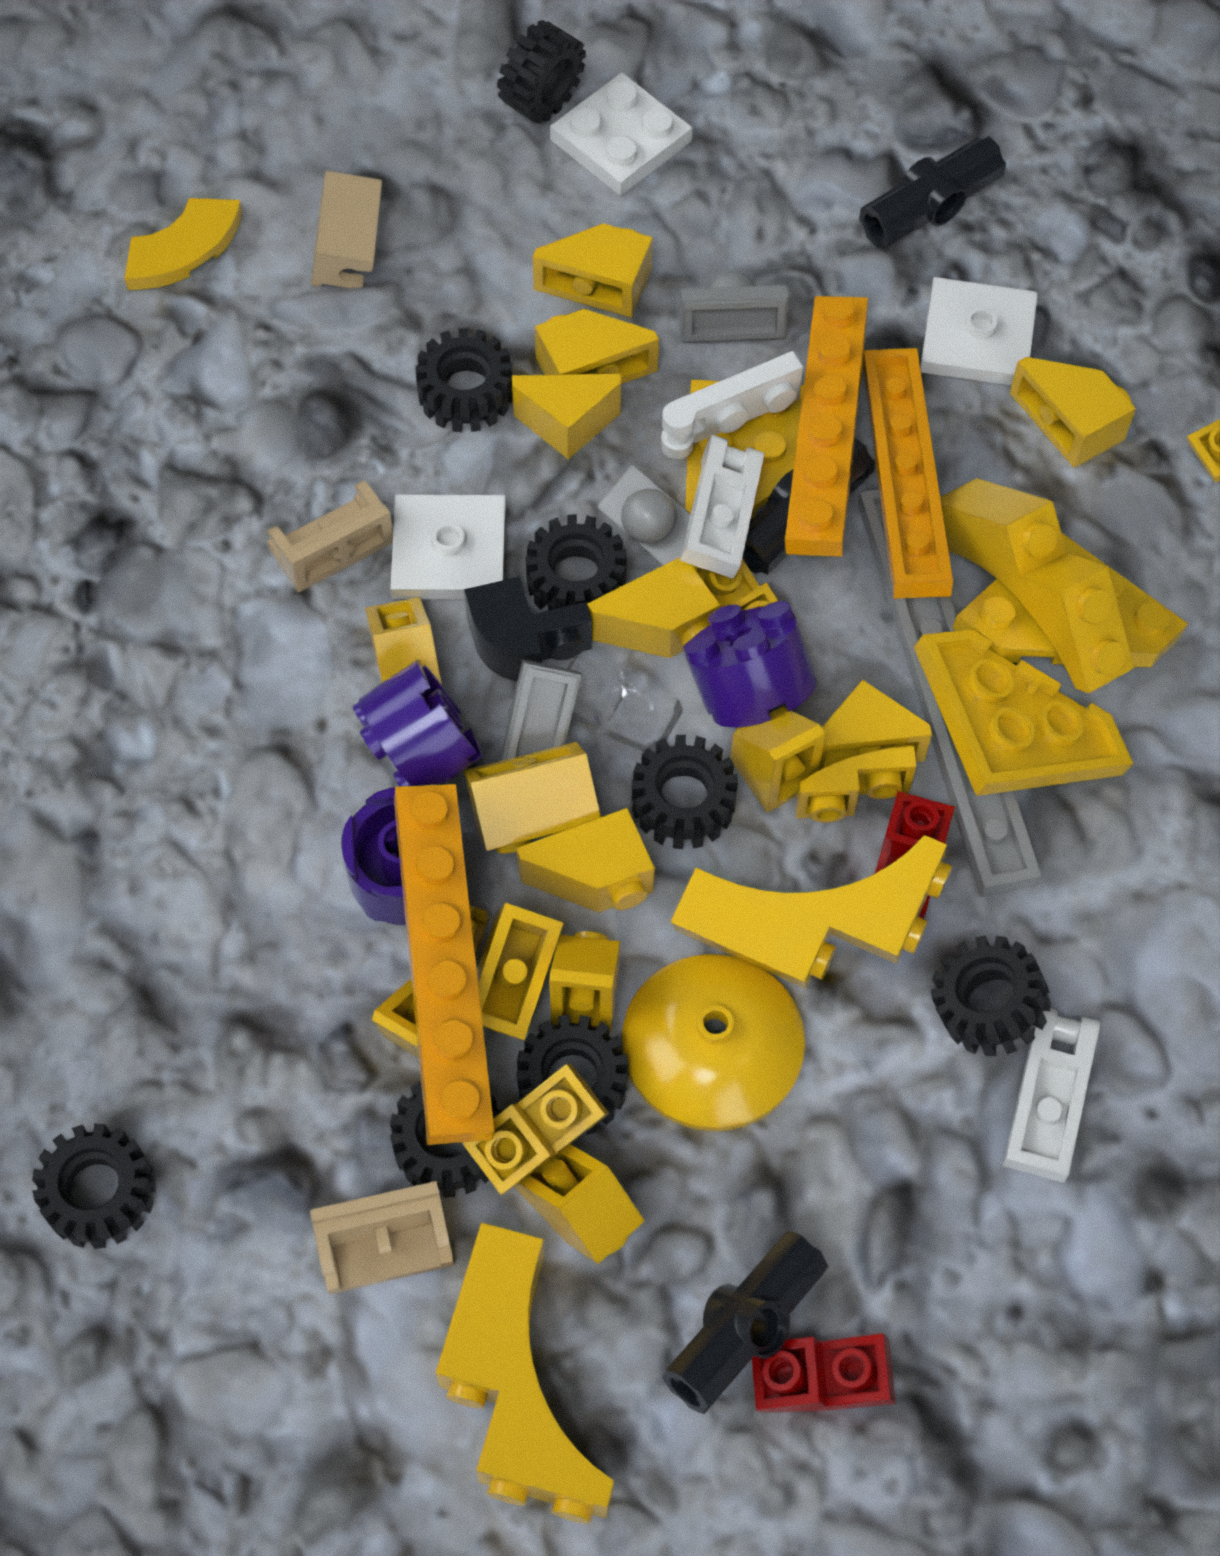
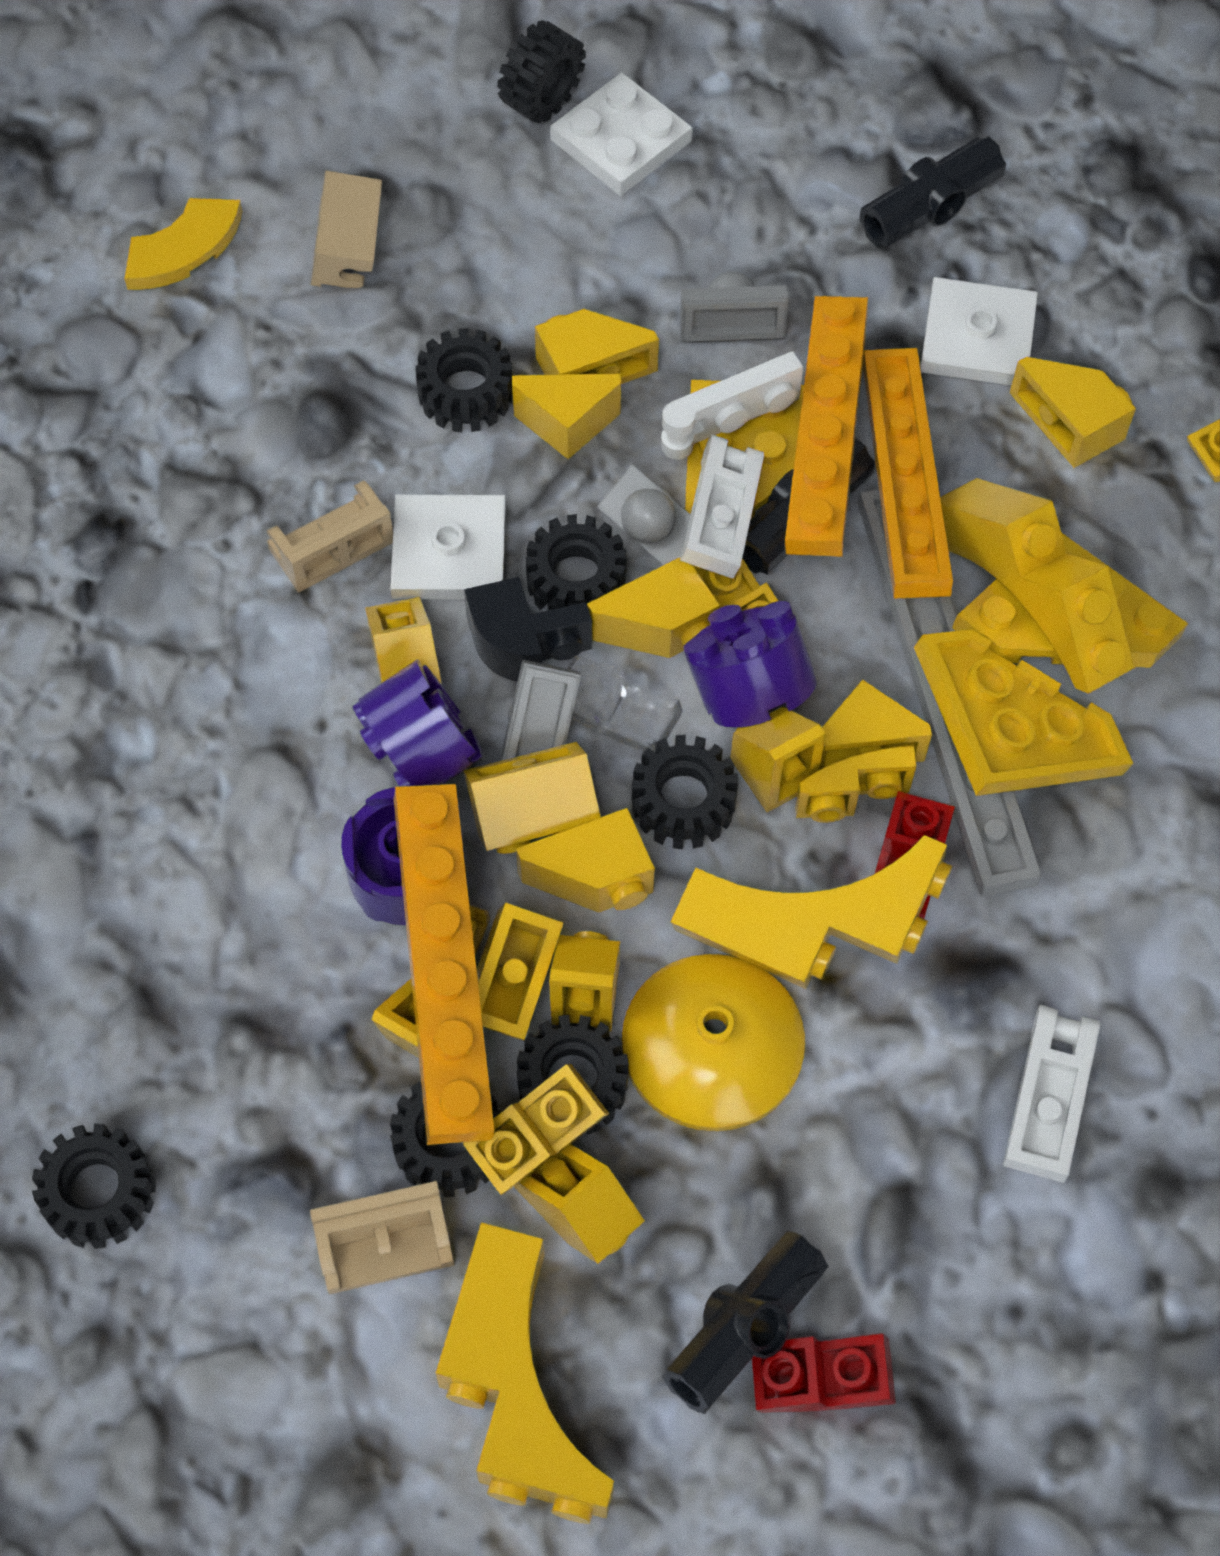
yellow slope [532,223,653,318] -> none
black tyre [931,935,1051,1056] -> none

